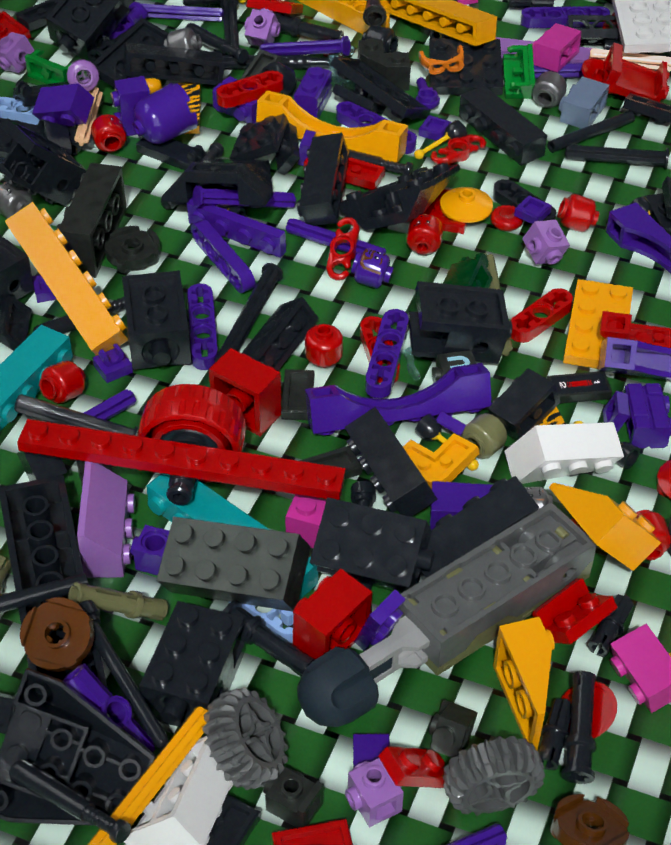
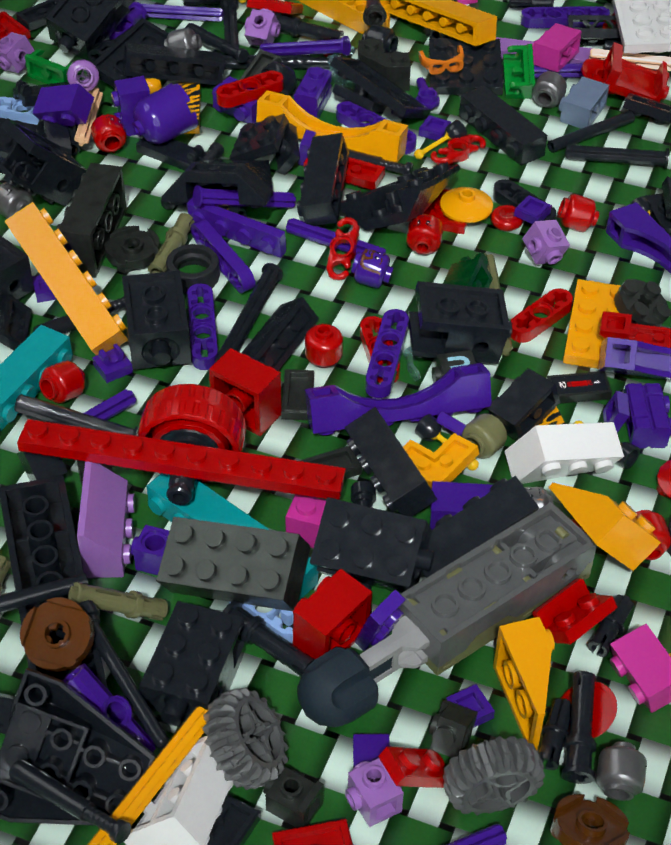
none -> olive pin [148,213,195,273]
none -> black tyre [166,244,220,294]
none -> dark purple tile [446,684,495,728]
none -> flat silver head [596,741,647,801]
none -> pearl dark grey plate [614,279,671,327]

